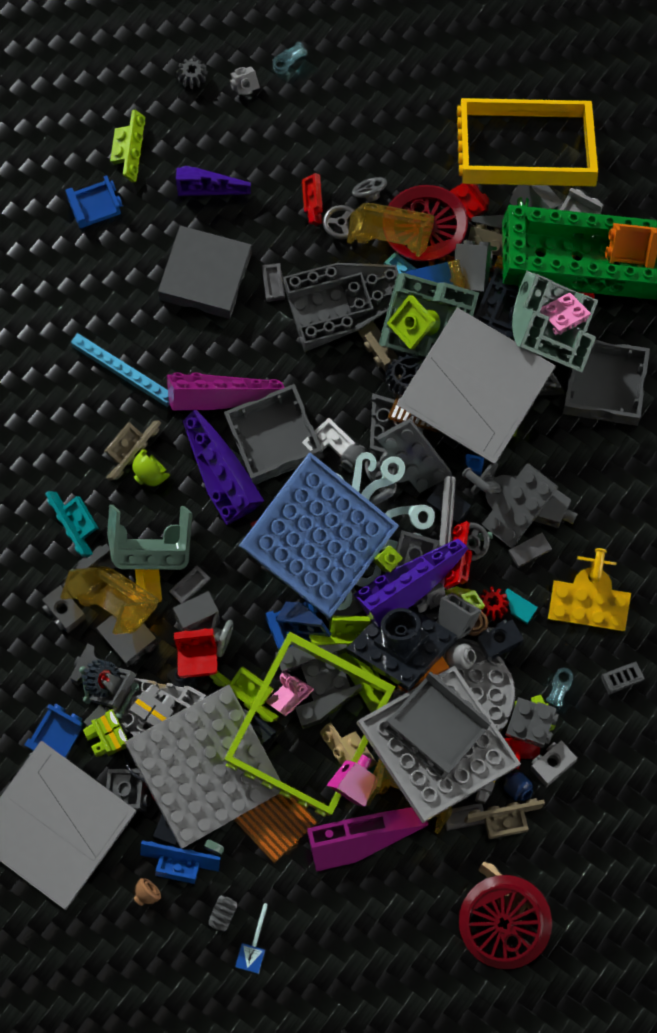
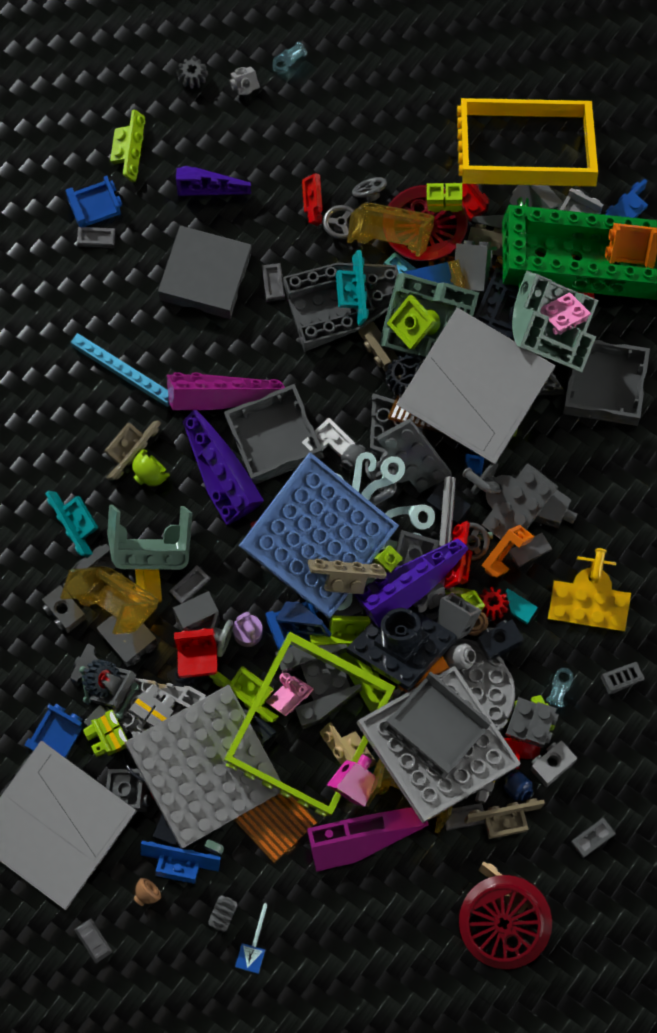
none -> flat silver tile [74,919,113,963]
none -> flat silver tile [77,227,115,248]
none -> lavender piece [233,612,263,647]
none -> dark tan bracket [307,559,387,594]
none -> teal bracket [336,250,369,326]
none -> lime hips [427,183,462,212]
none -> orange panel [482,525,534,577]
none -> dark grey piece [571,818,616,858]
none -> blue bracket [605,179,648,218]

